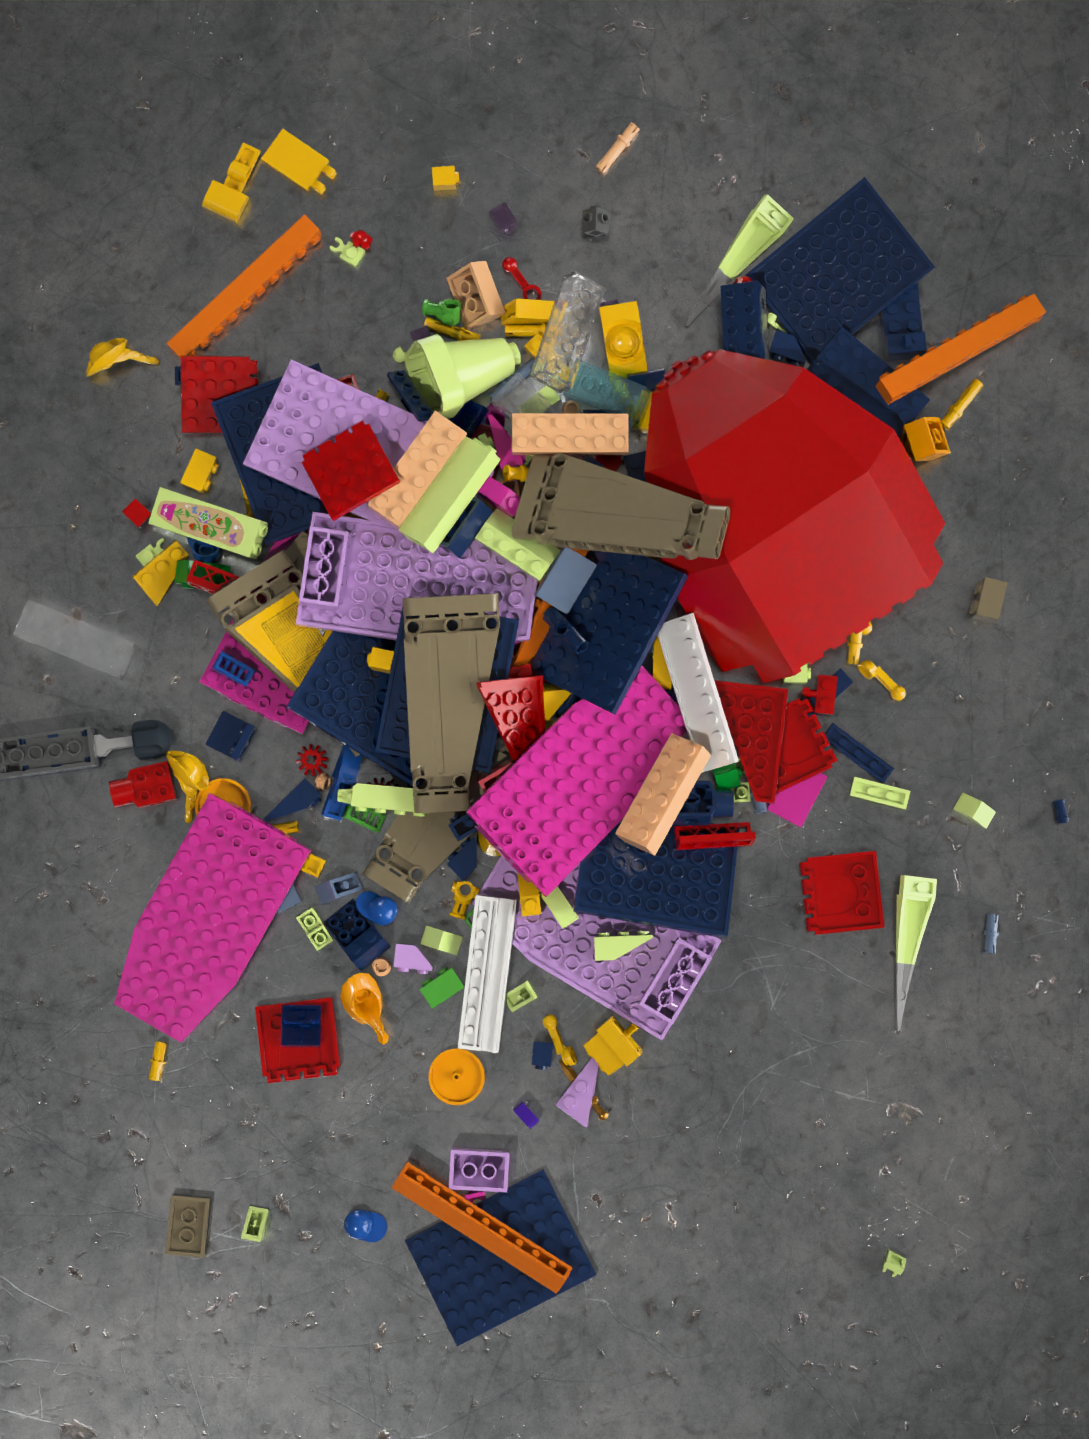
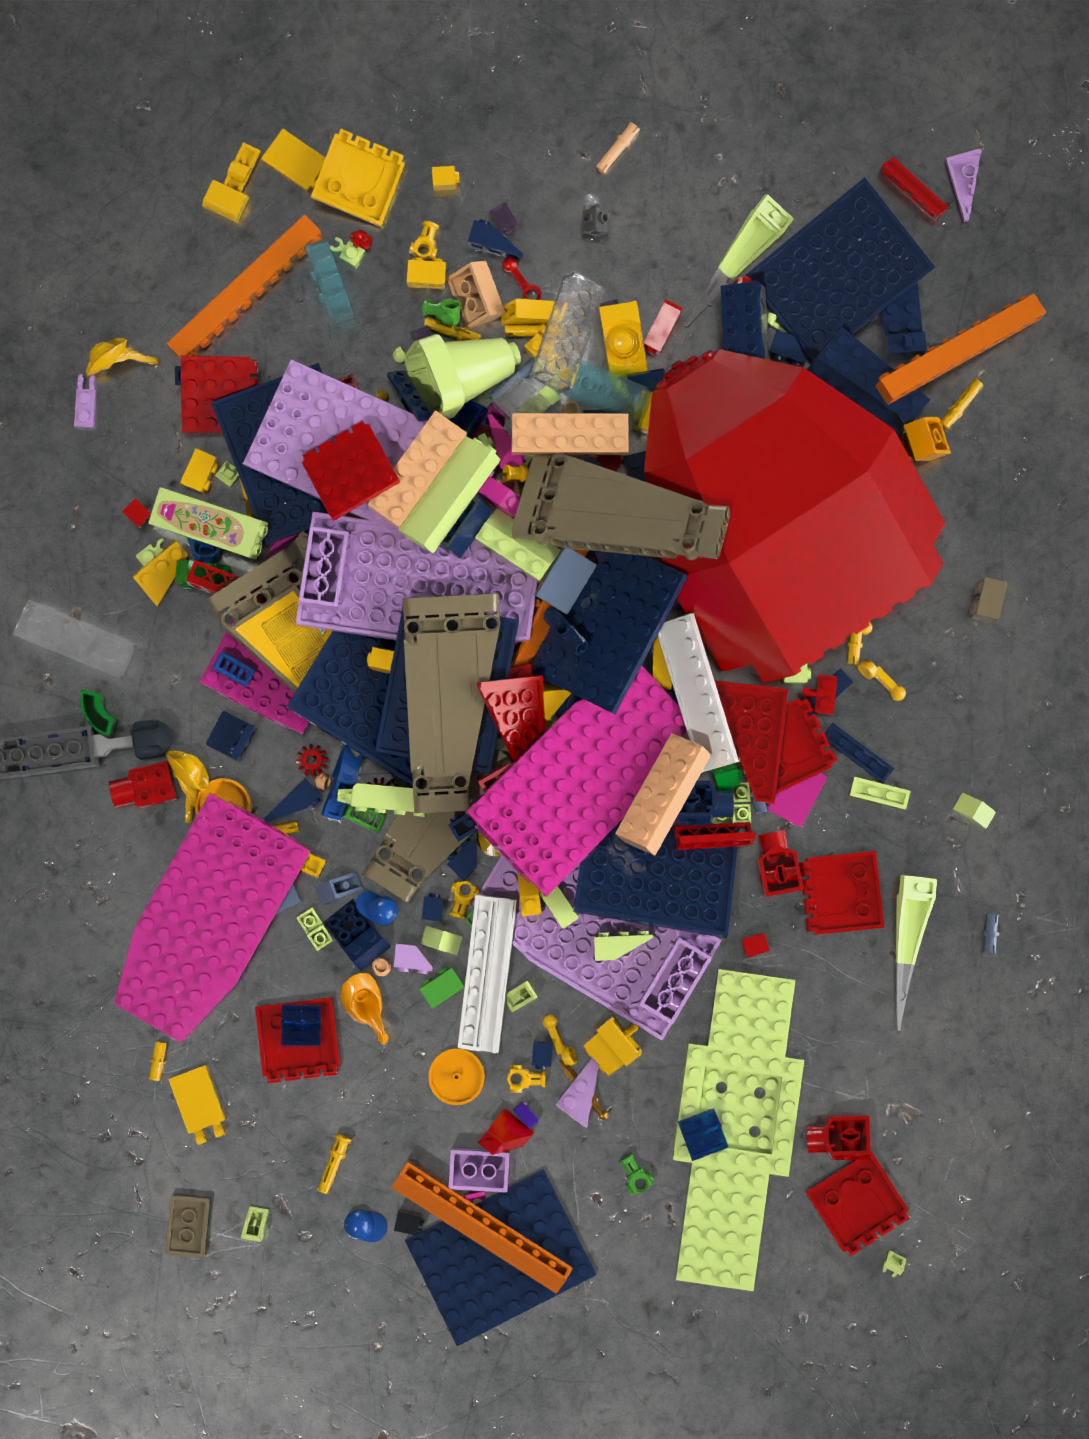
dark blue pin [1053,799,1070,824] -> none
none -> lavender hinge [74,374,97,428]
none -> green brick [80,689,117,738]
none -> yellow tile [168,1065,226,1145]
none -> yellowish green tile [215,461,239,488]
none -> clear light blue brick [306,239,355,326]
none -> yellow hinge [310,129,405,227]
none -> yellow pin [317,1134,352,1194]
none -> black brick [394,1210,424,1236]
none -> yellow brick [407,257,447,289]
none -> yellow connector [409,221,439,261]
none -> dark blue brick [422,893,444,922]
none -> dark blue slope [468,219,523,262]
none -> red slope [477,1108,534,1155]
none -> yellow connector [507,1065,545,1093]
none -> clear plate [582,194,600,210]
none -> bright green connector [618,1154,655,1196]
none -> slope [643,299,683,356]
none -> yellowish green piece [672,969,804,1291]
none -> clear blue slope [677,1108,729,1161]
none -> yellowish green slope [711,804,751,824]
none -> red panel [741,933,770,958]
none -> red brick [757,830,804,897]
none -> red hinge [805,1151,909,1257]
none -> red brick [807,1116,871,1160]
none -> red fence [879,157,948,222]
none -> lavender wing [945,148,982,222]

